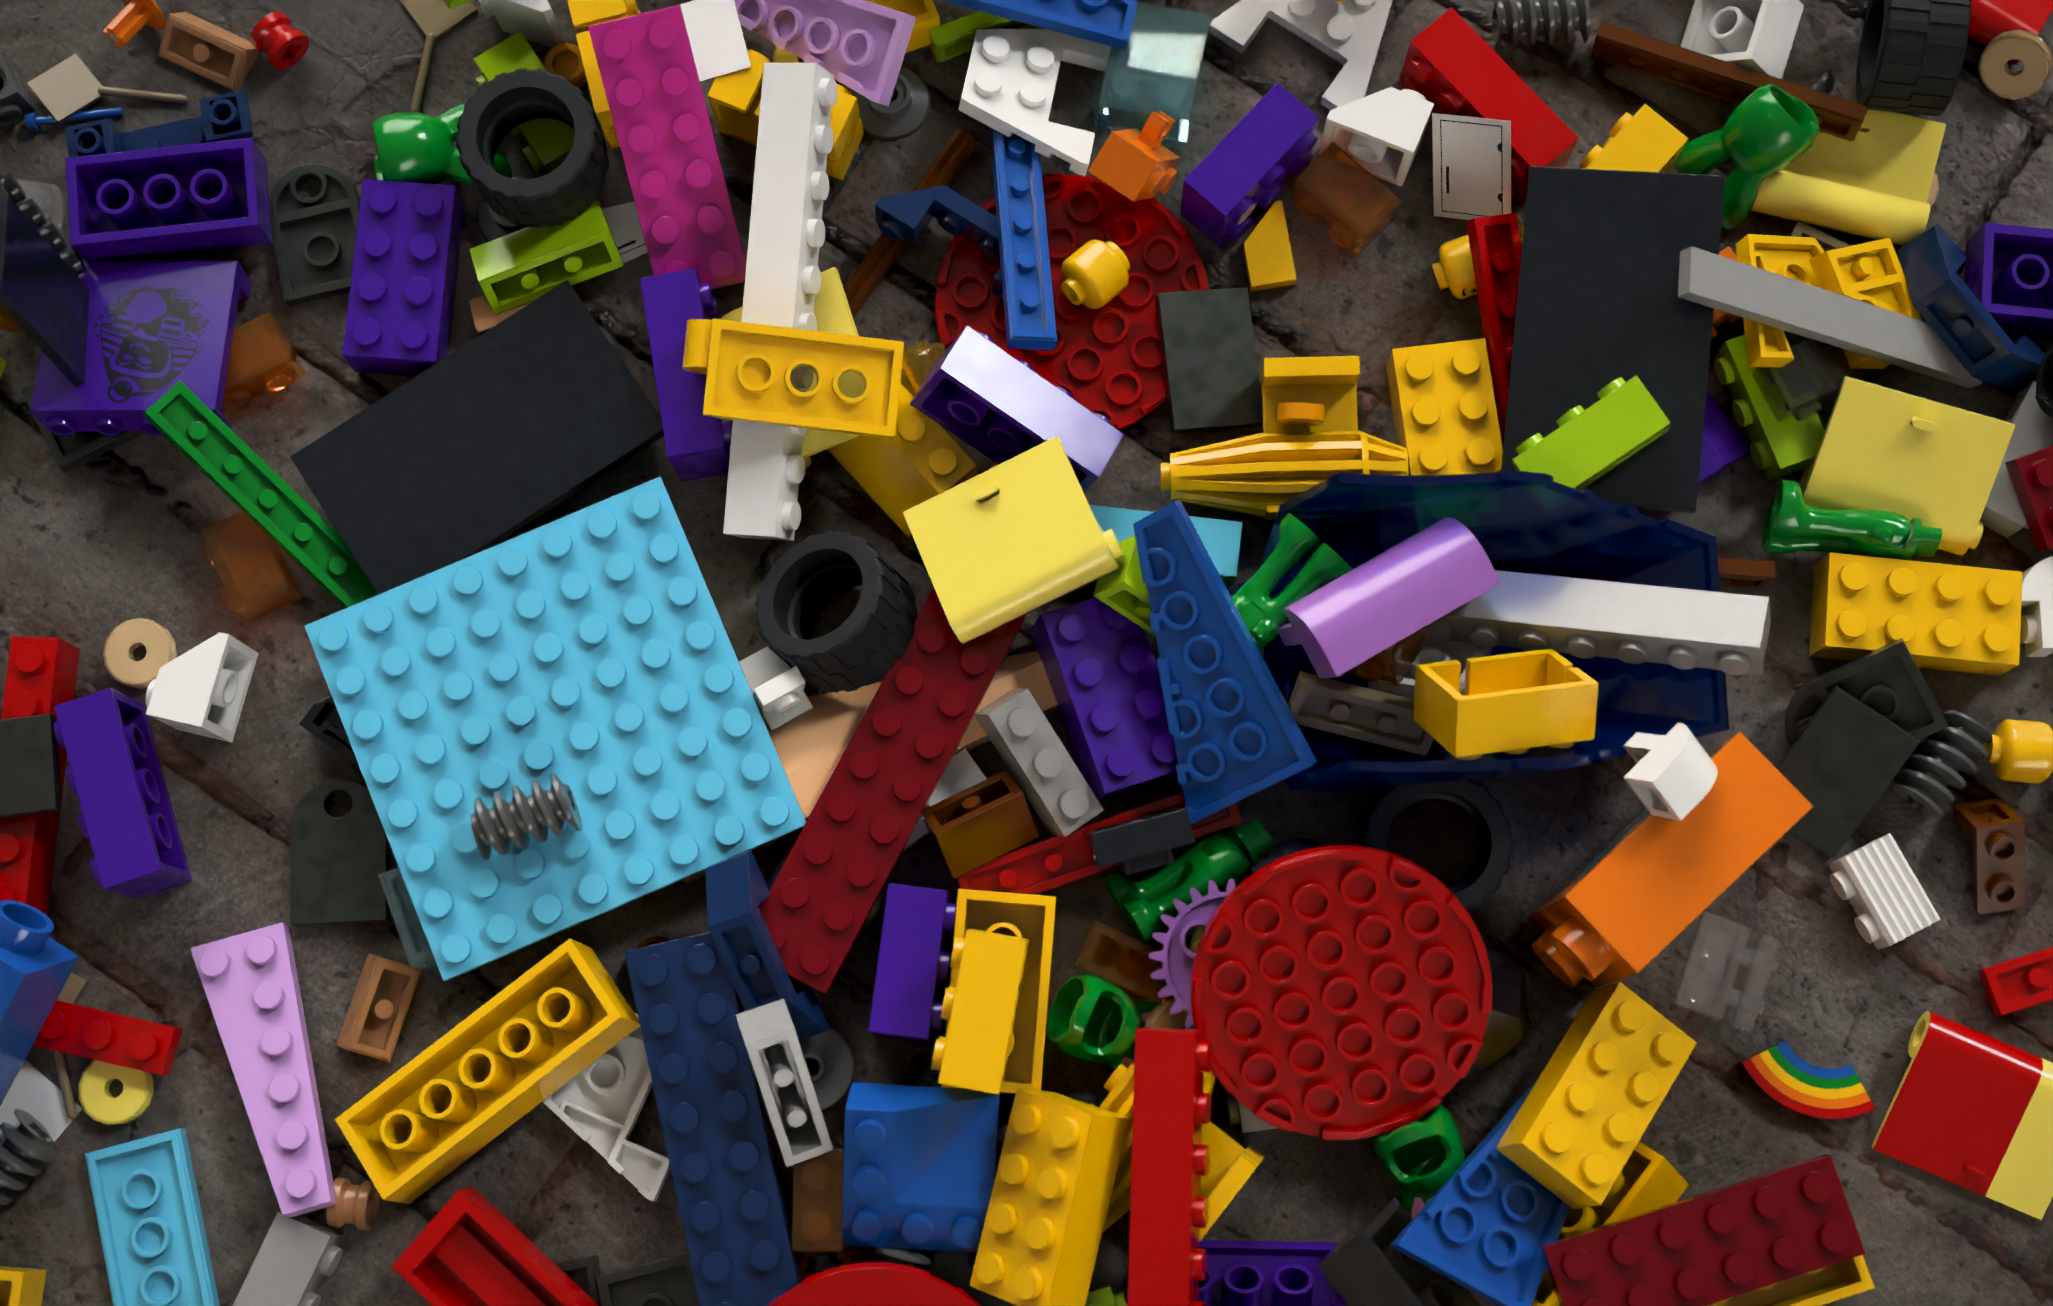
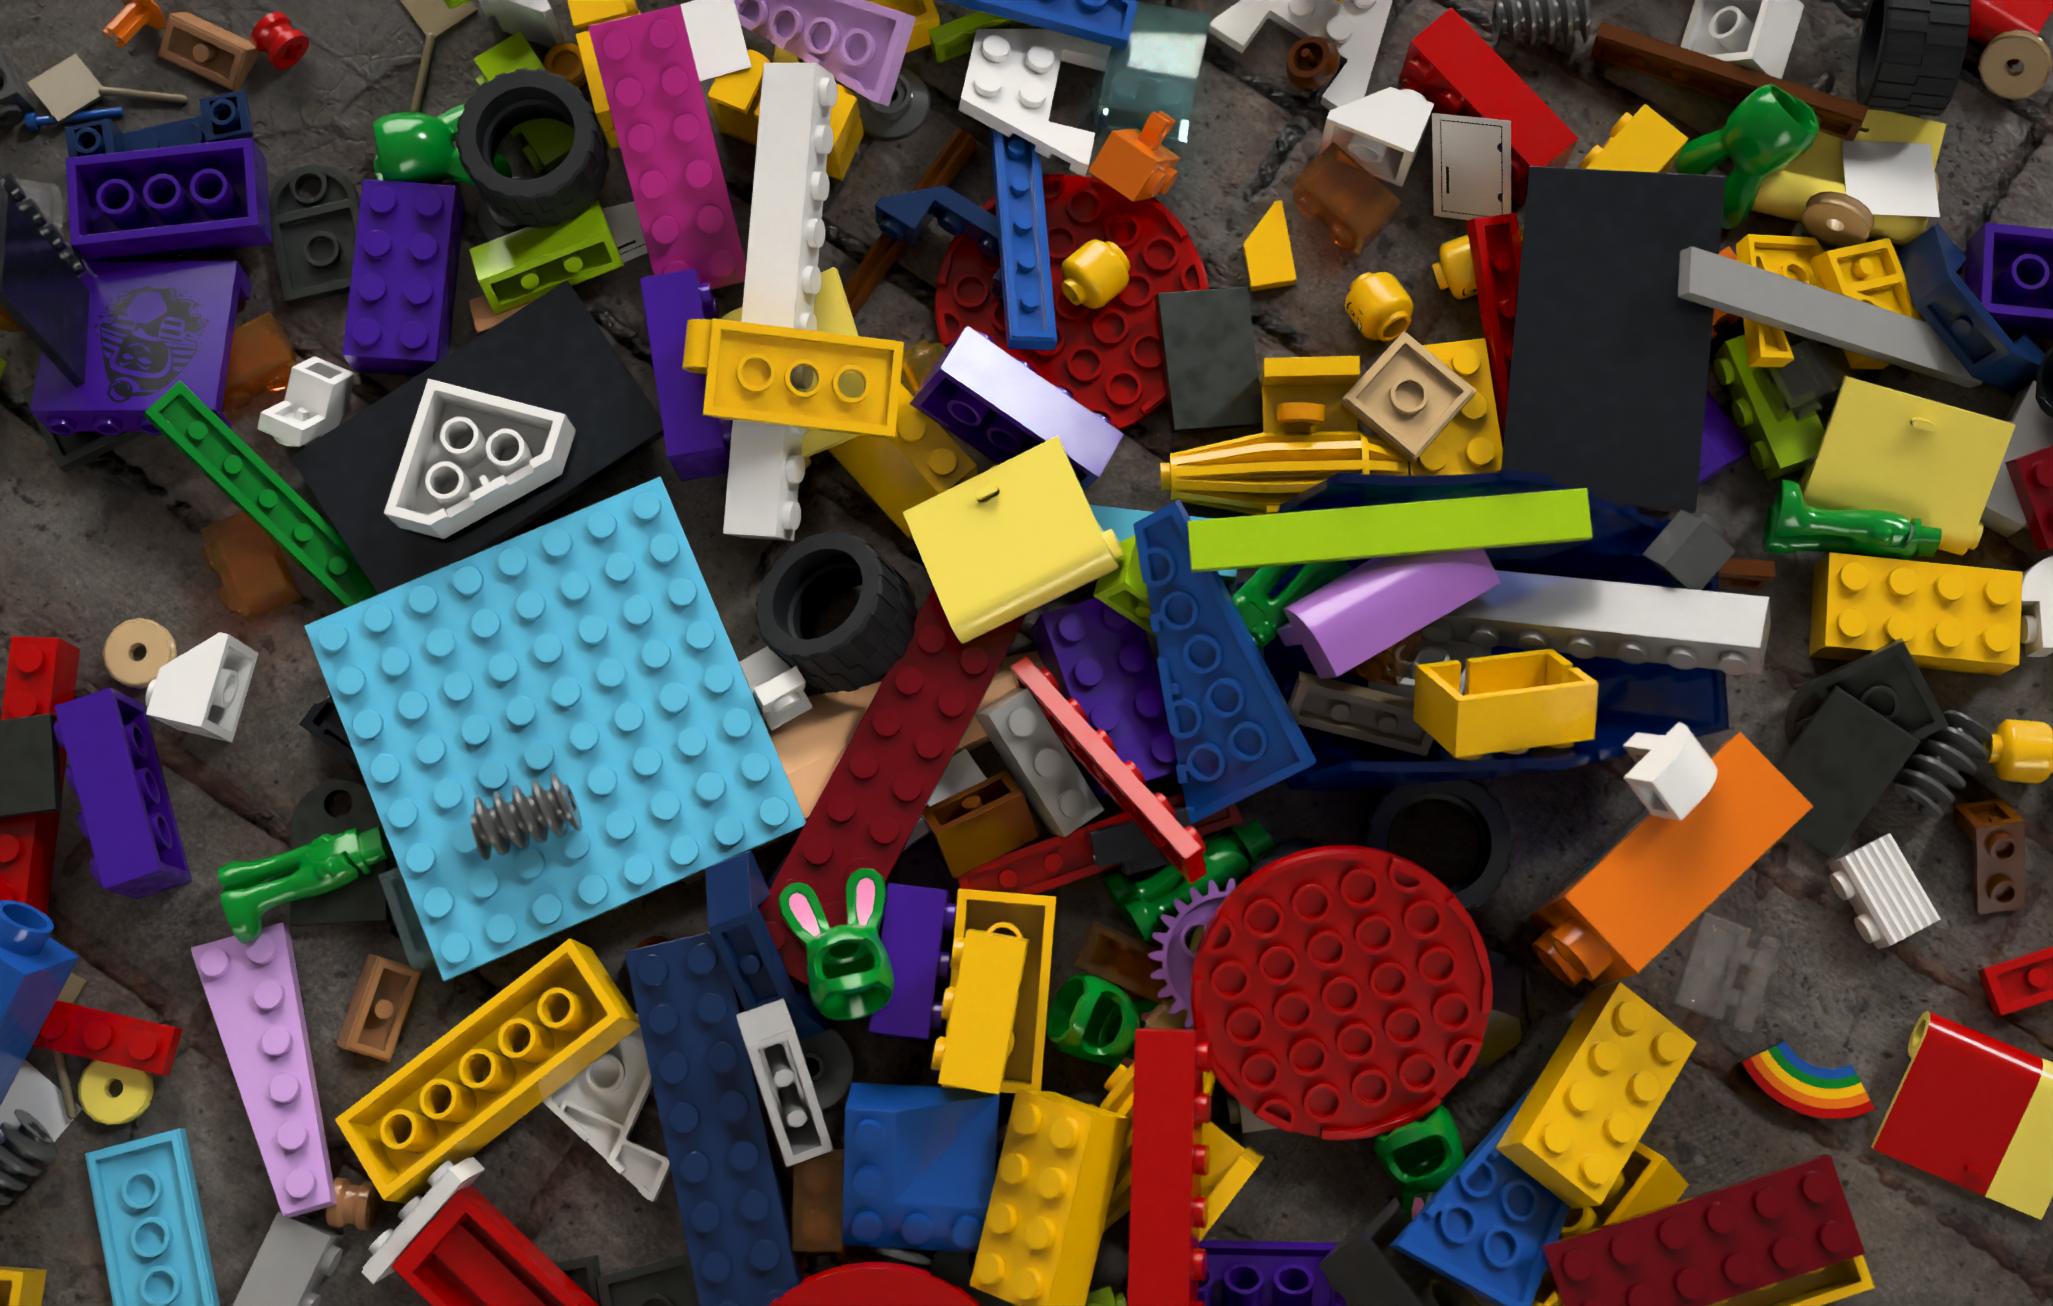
dark purple brick [1180,83,1319,249] -> none
lime brick [1512,375,1671,513] -> none
none -> green piece [218,826,390,944]
none -> white brick [257,356,356,447]
none -> white tile [362,1157,485,1284]
none -> white brick [384,379,576,539]
none -> green piece [778,868,895,1020]
none -> plate [1010,656,1207,885]
none -> lime tile [1187,488,1593,573]
none -> reddish brown hat [1286,36,1340,90]
none -> tan tile [1341,331,1477,464]
none -> yellow head [1344,272,1414,341]
none -> dark grey brick [1642,510,1736,590]
none -> tan piece [1801,191,1874,247]
none -> white sticker [1841,140,1940,217]

